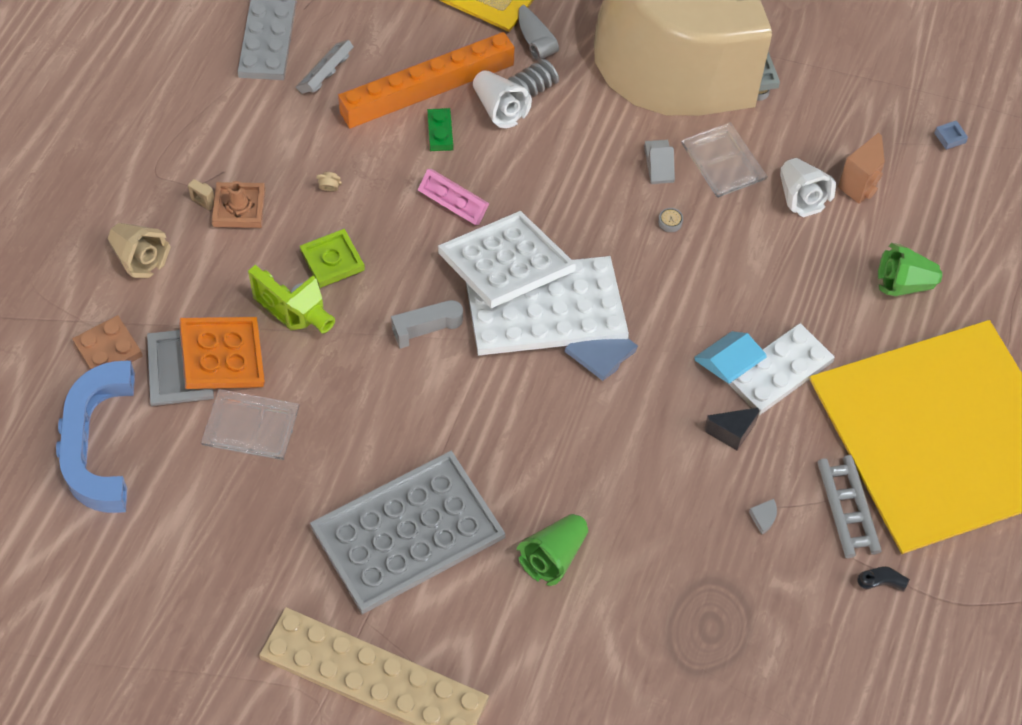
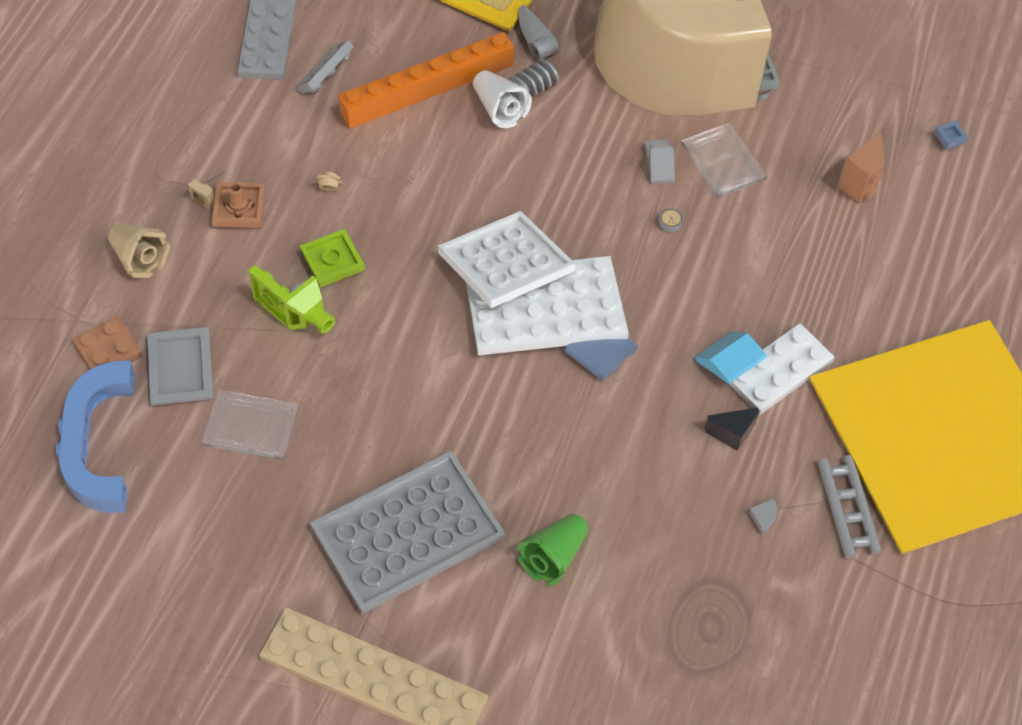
orange plate [179,317,265,389] -> none
light grey leg [391,300,463,348] -> none
bright pink plate [418,169,489,225] -> none
green plate [427,108,453,152] -> none
white cone [780,158,836,217] -> none
black arm [857,566,910,592] -> none
bright green cone [878,243,942,296] -> none

